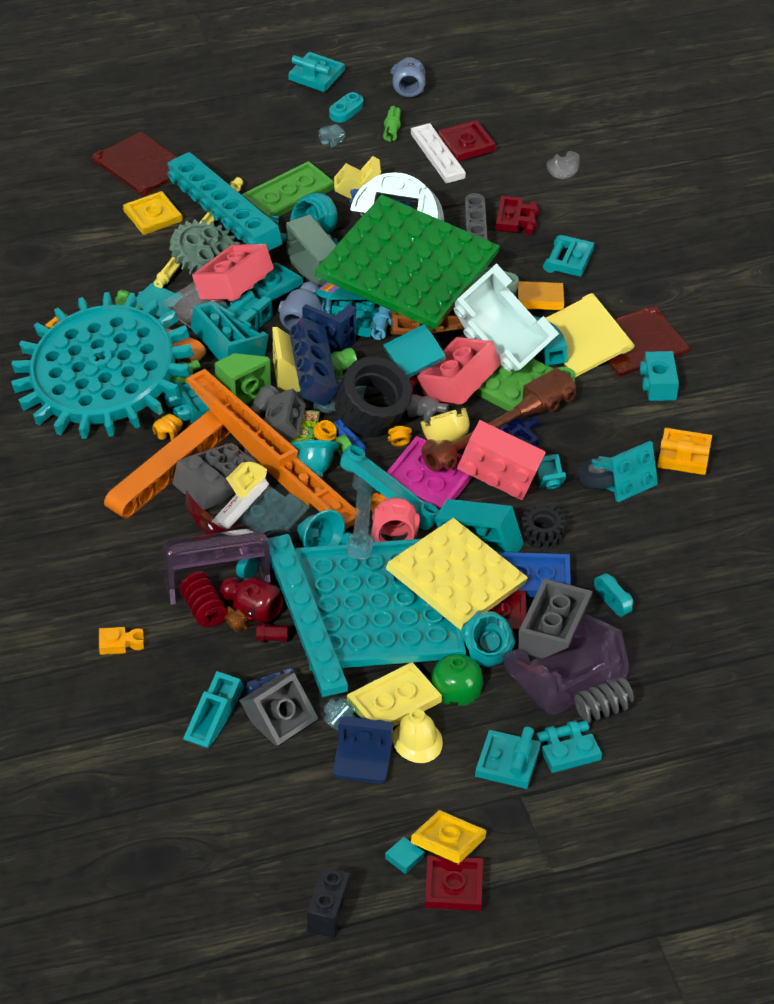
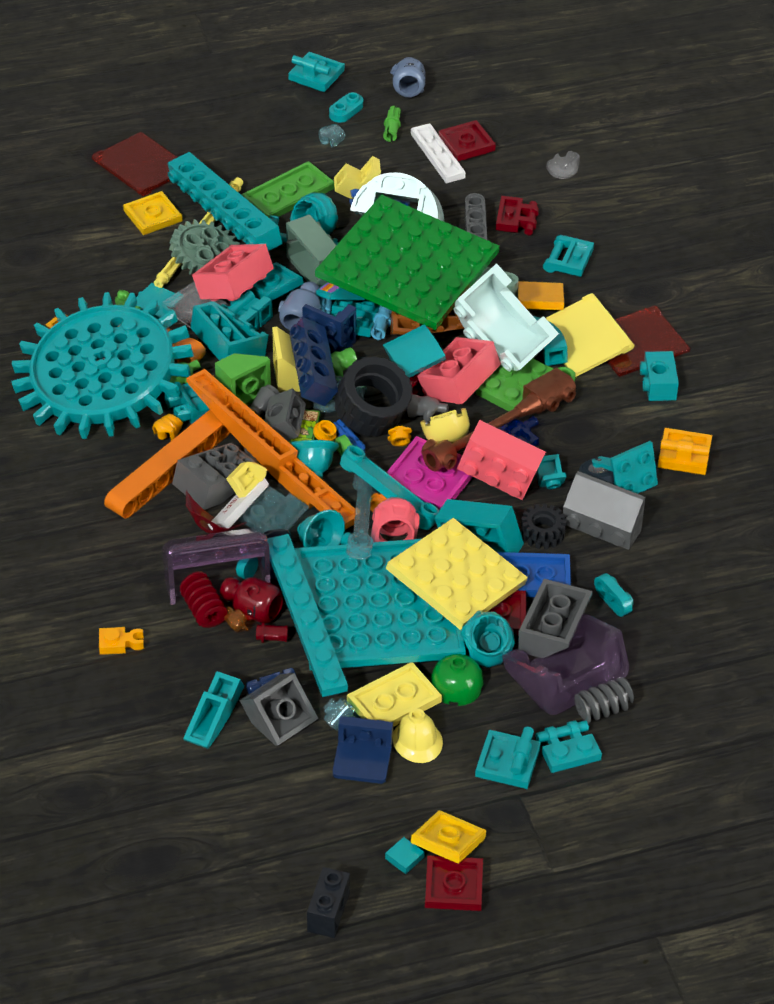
none -> slope [563,471,645,550]

